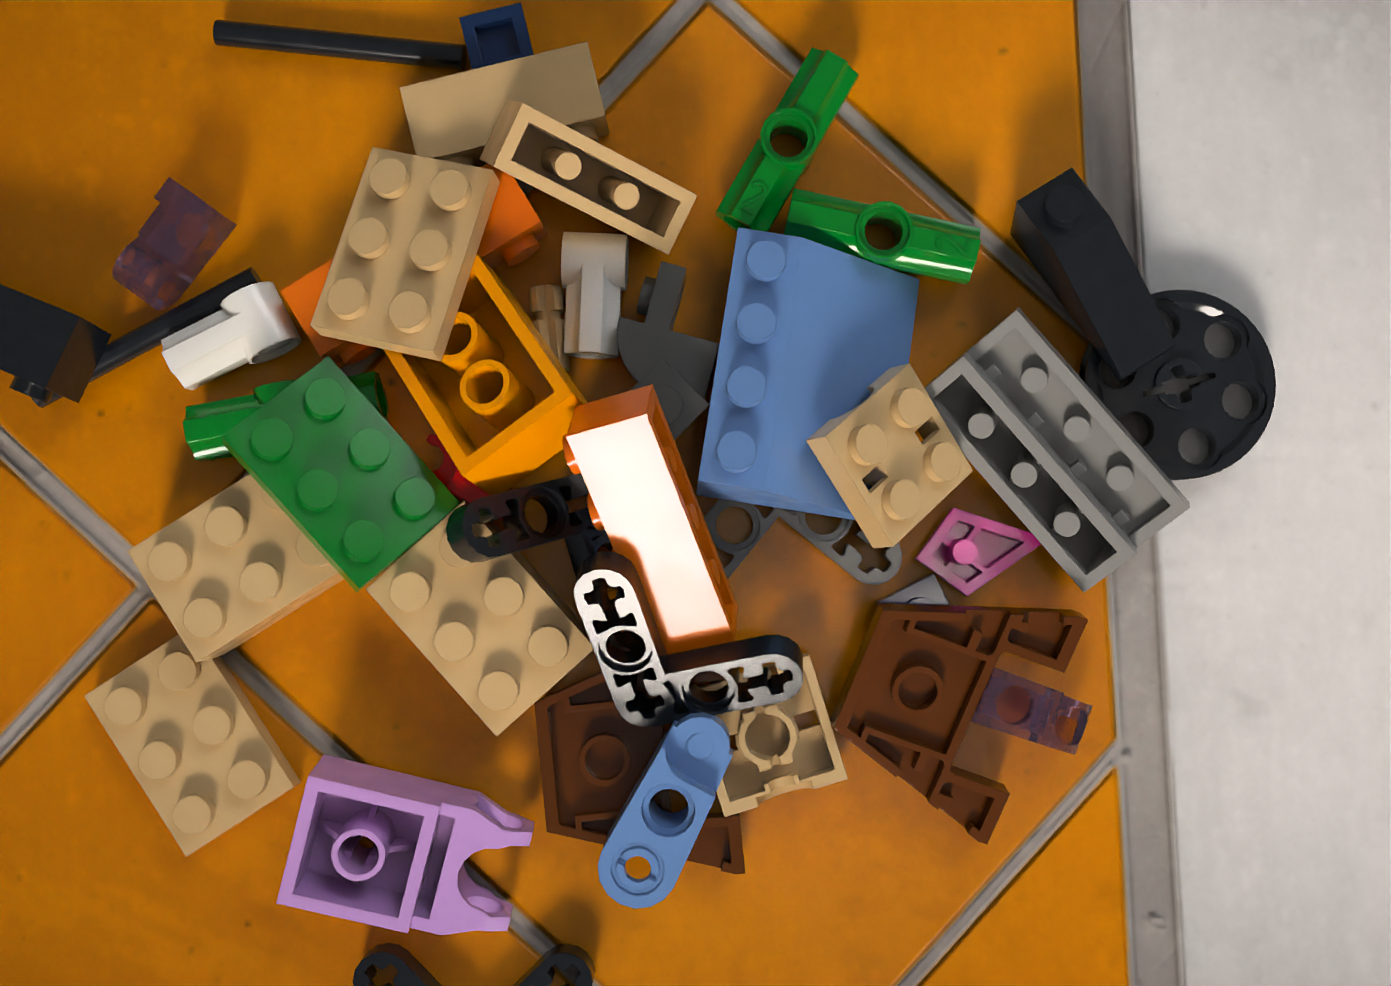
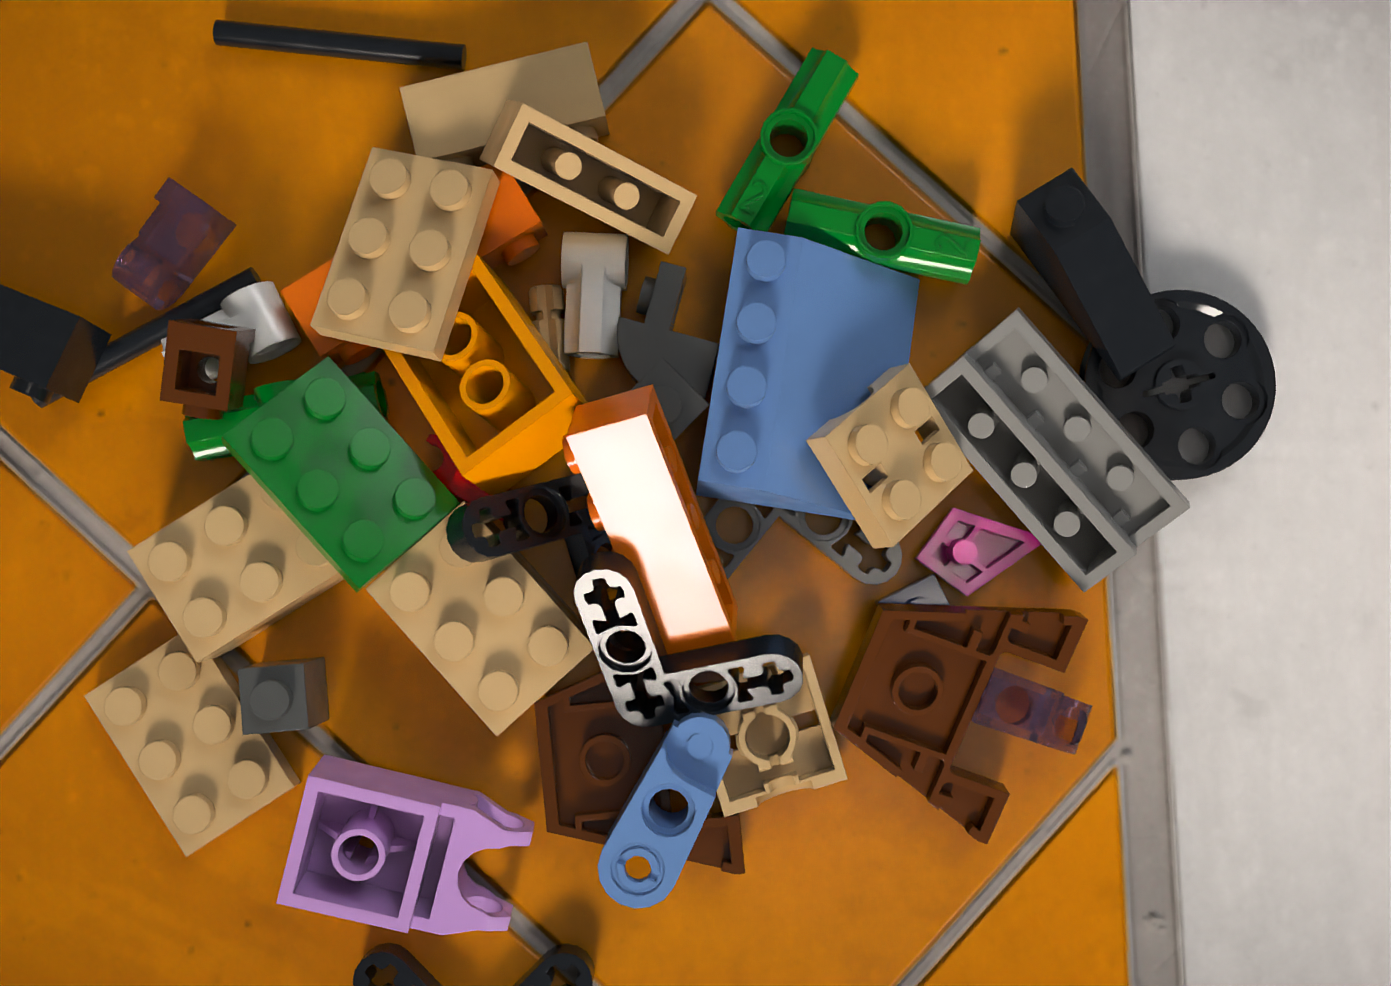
dark blue plate [459,2,534,70] -> none
none -> reddish brown brick [160,318,256,420]
none -> dark grey brick [238,657,329,735]

